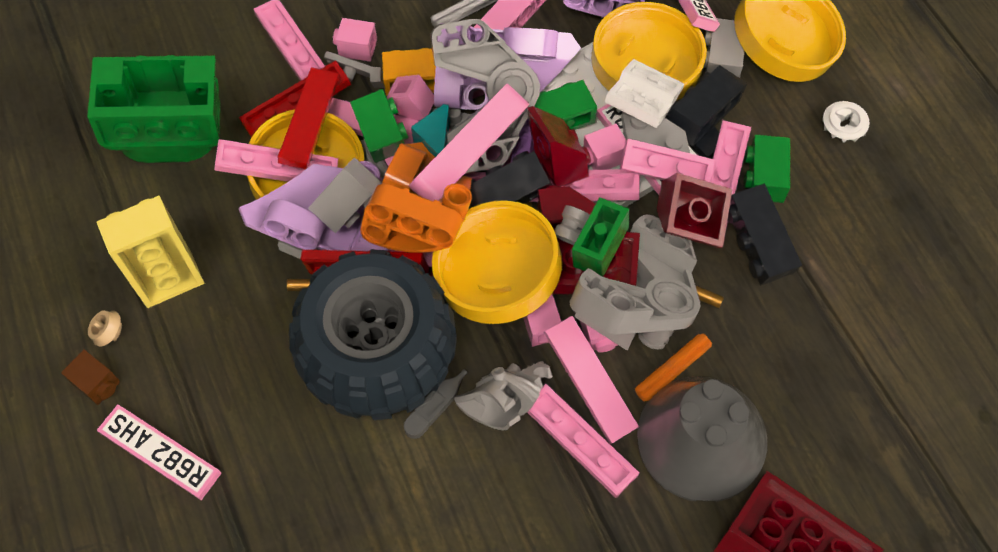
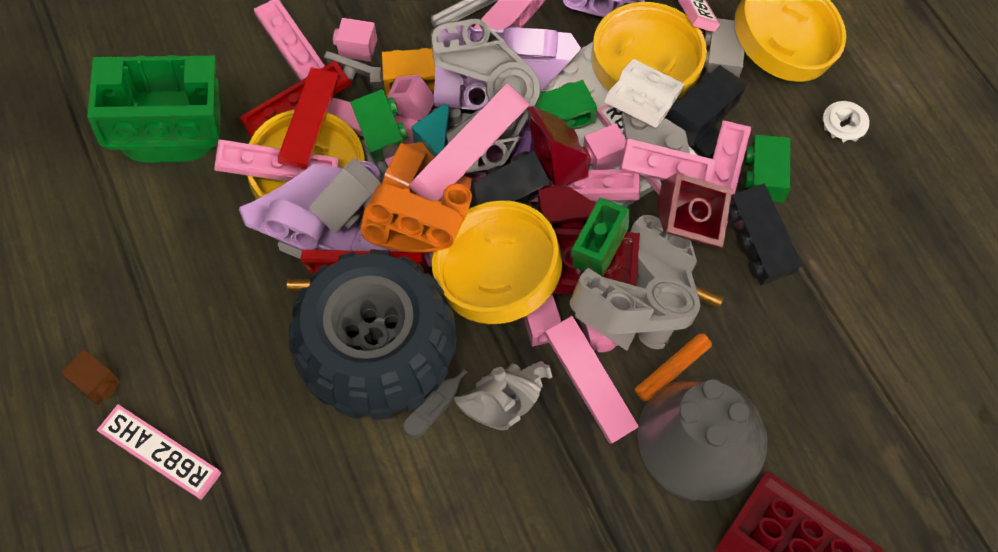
tan hat [88,310,122,347] -> none
light yellow brick [97,196,205,308] -> none
bright pink tile [527,384,639,498] -> none
light grey wheel [554,205,590,245] -> none

